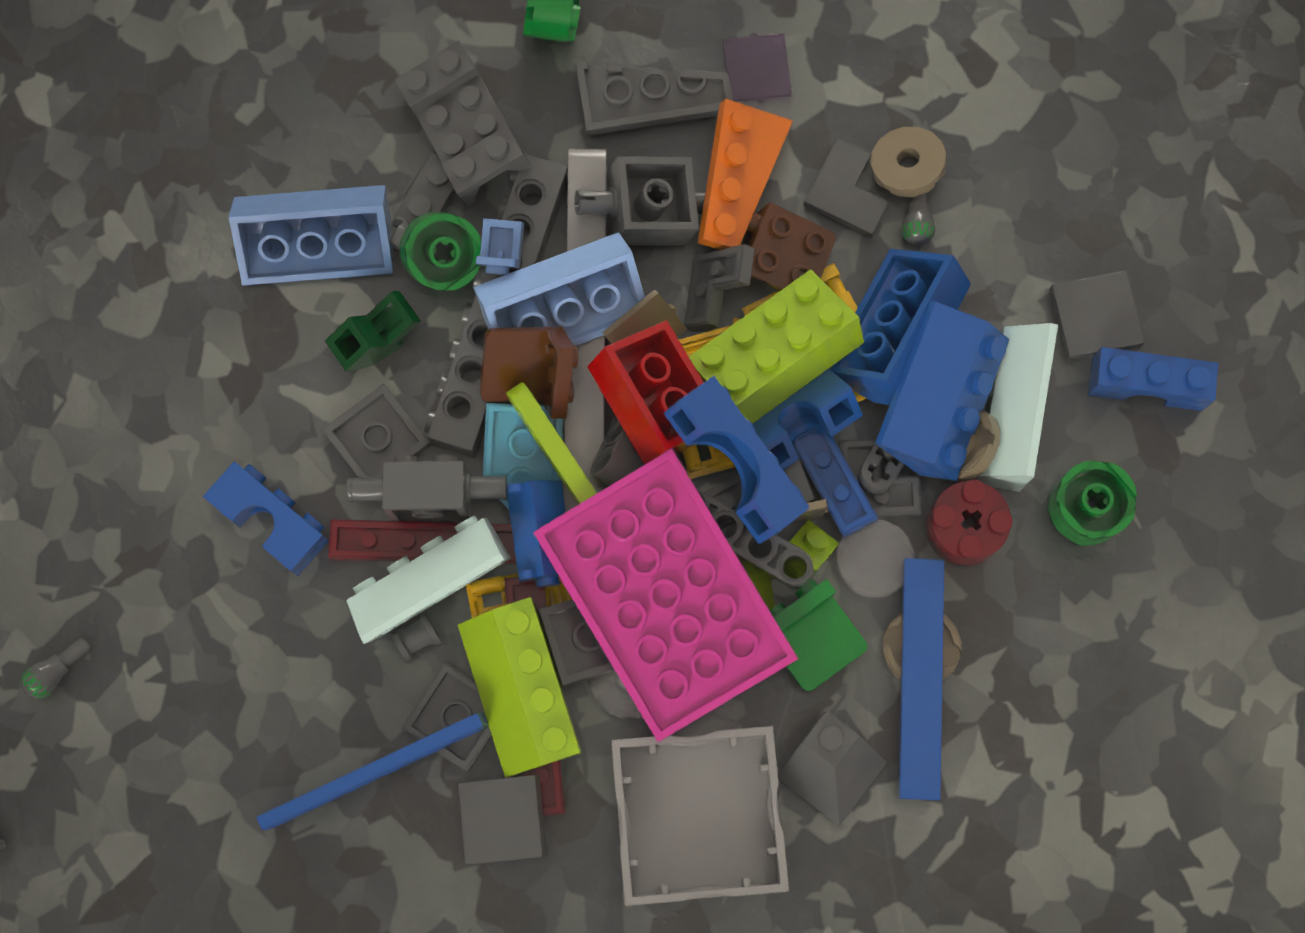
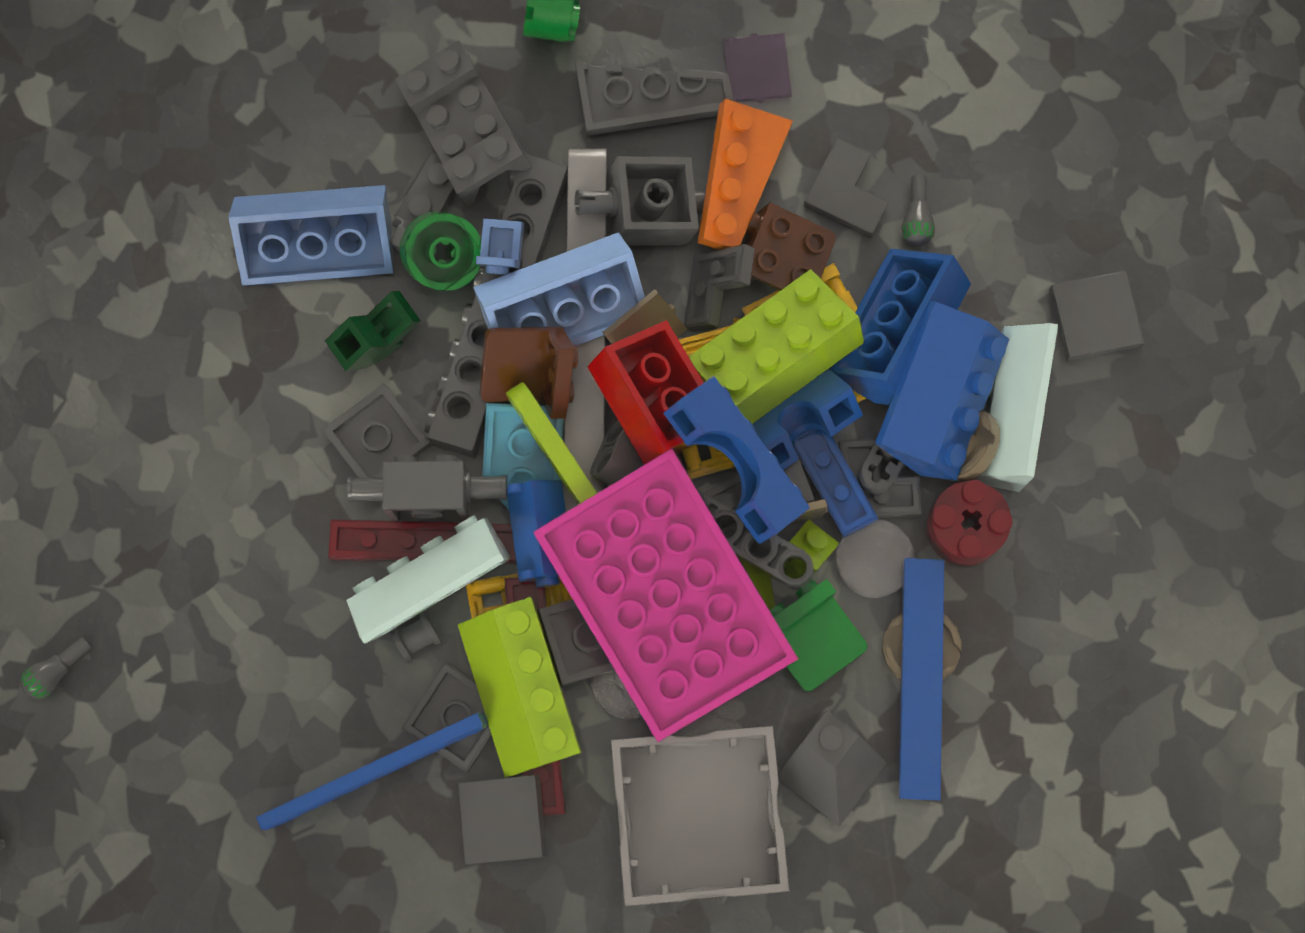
blue arch [203,461,329,576] -> none
dark tan tile [871,127,947,197] -> none
green brick [1047,460,1137,546] -> none
blue arch [1088,347,1219,411] -> none

